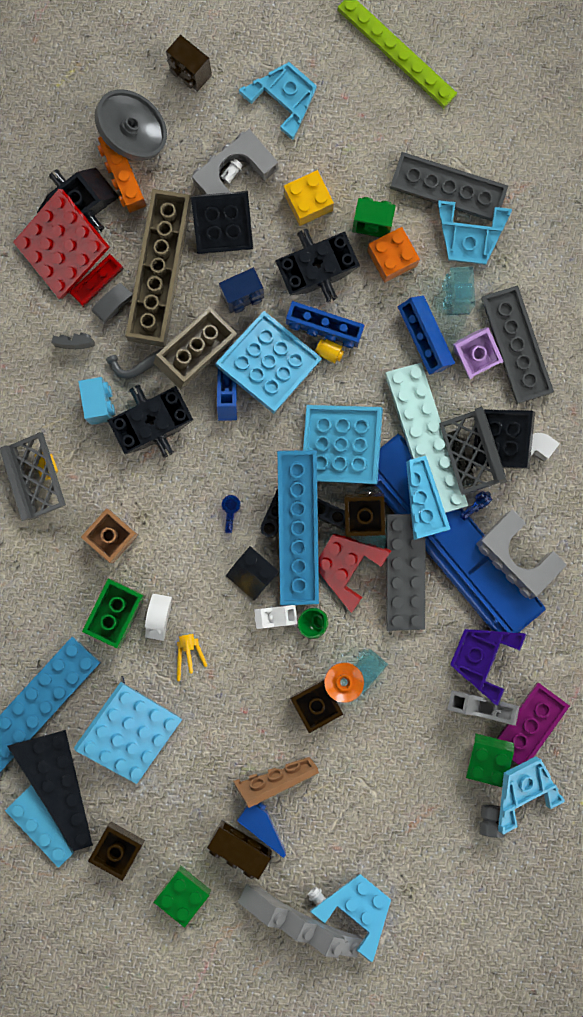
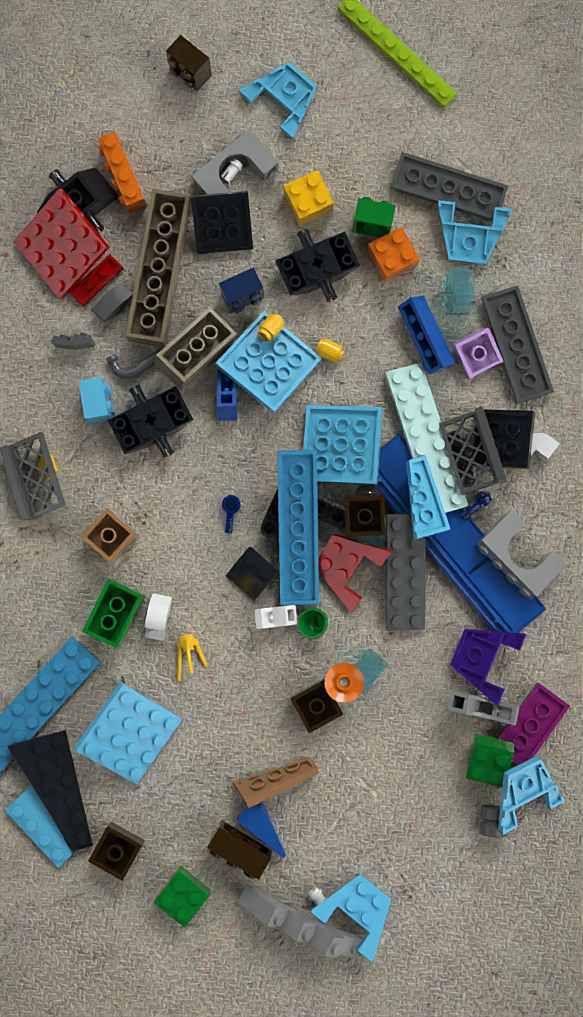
dark grey dish [94,89,167,161] -> none
blue brick [286,301,365,348] -> none
none -> yellow brick [257,314,284,342]

